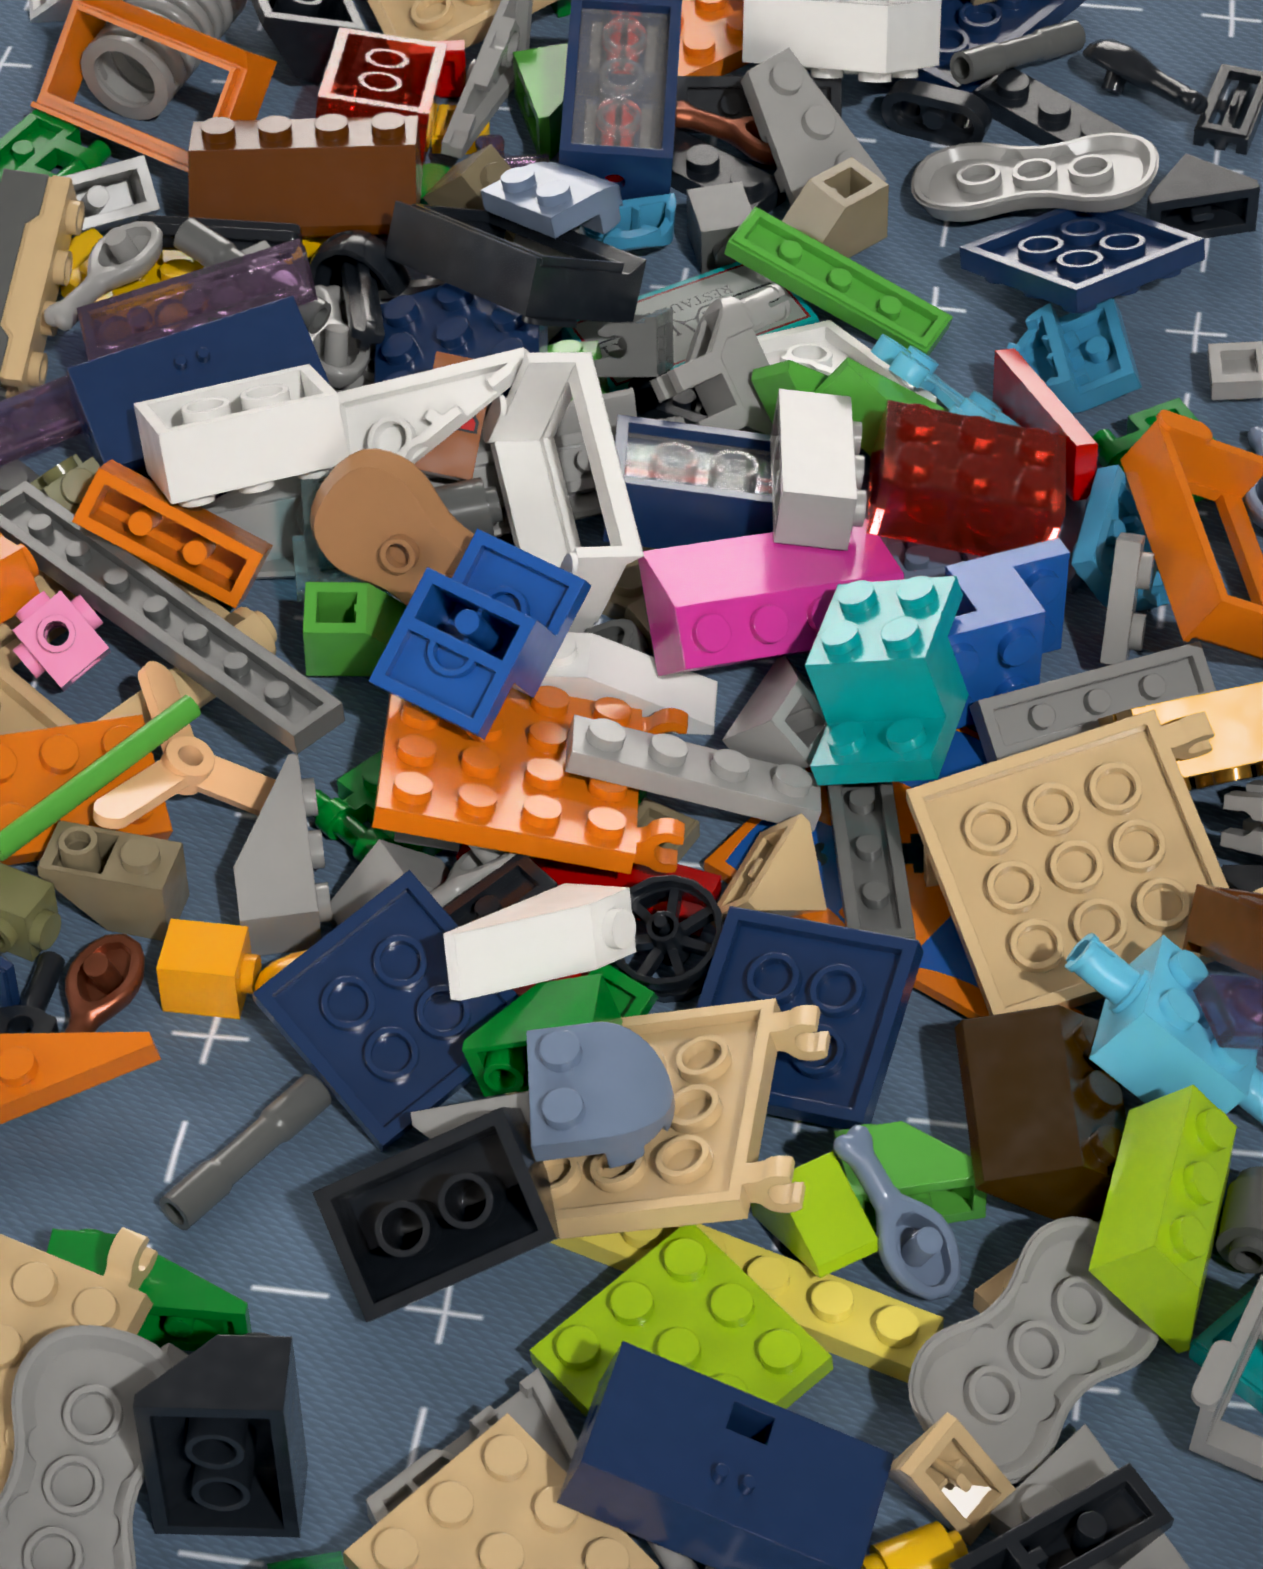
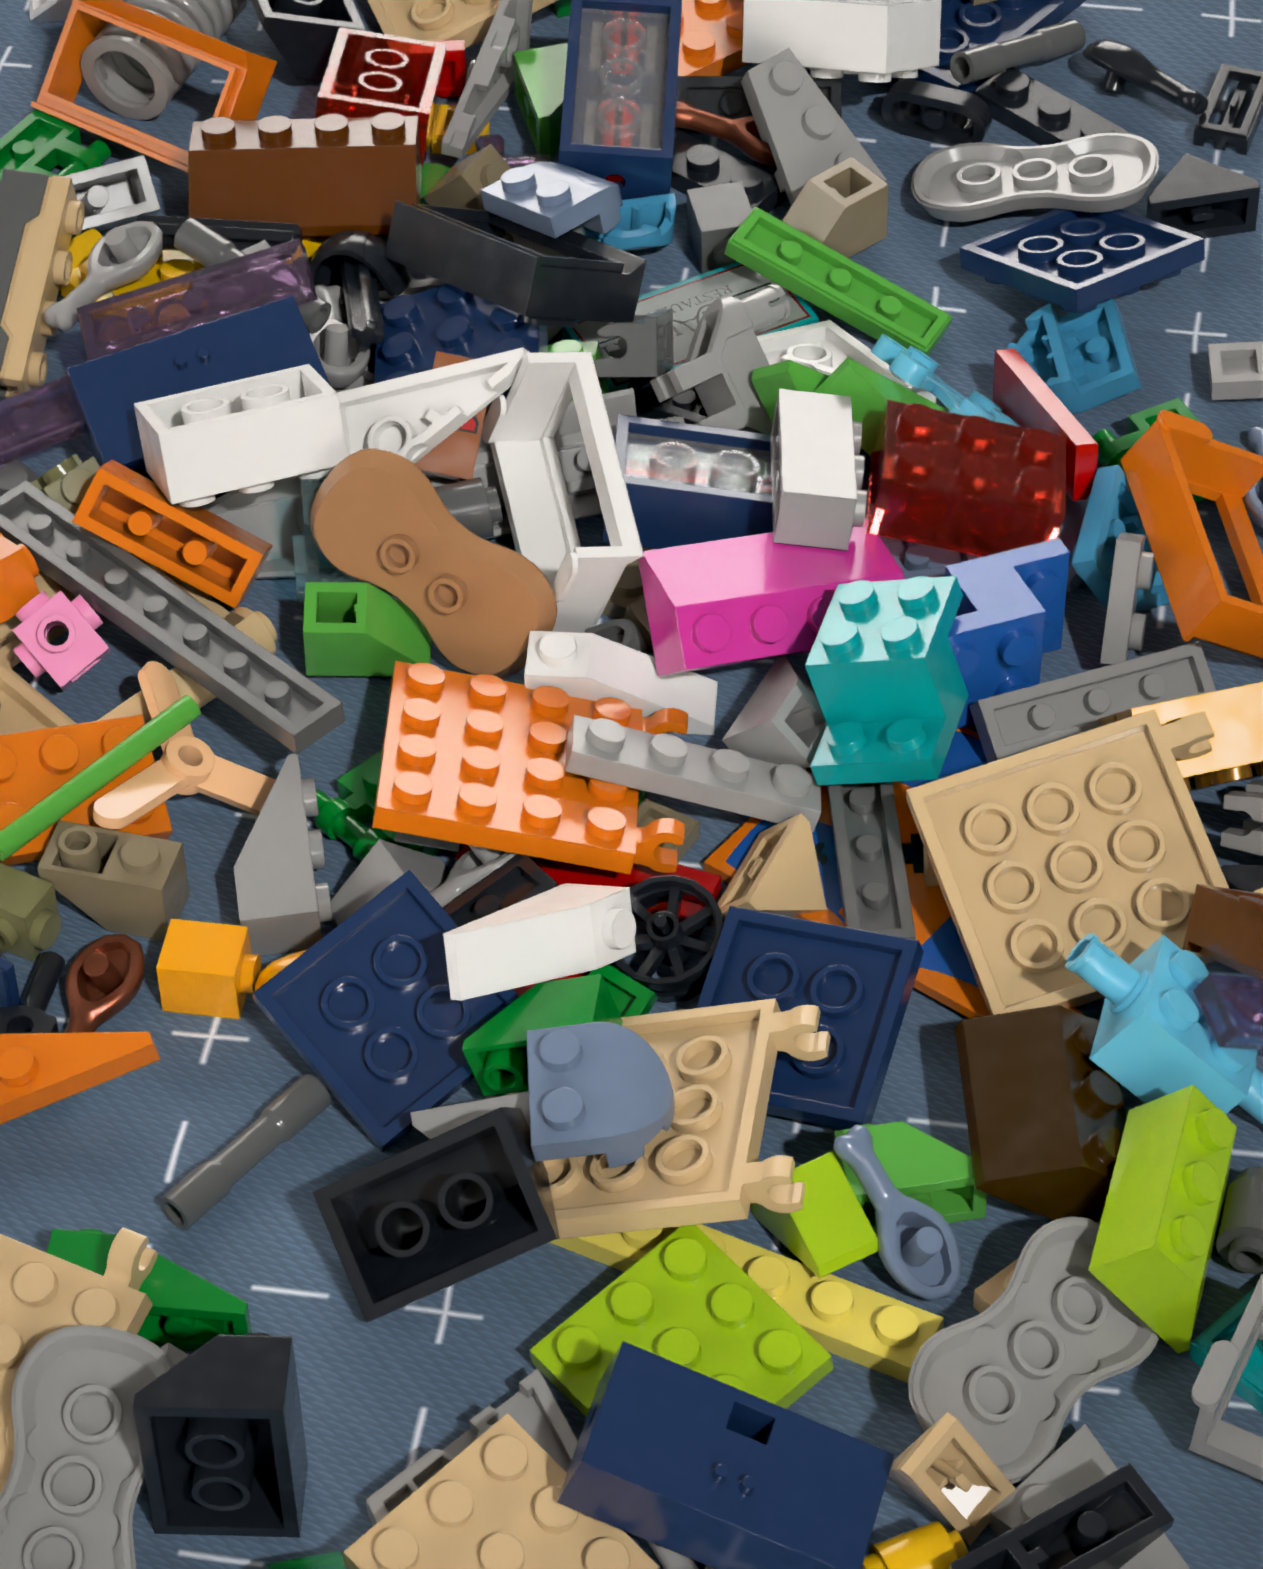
blue bracket [368,529,591,740] -> none

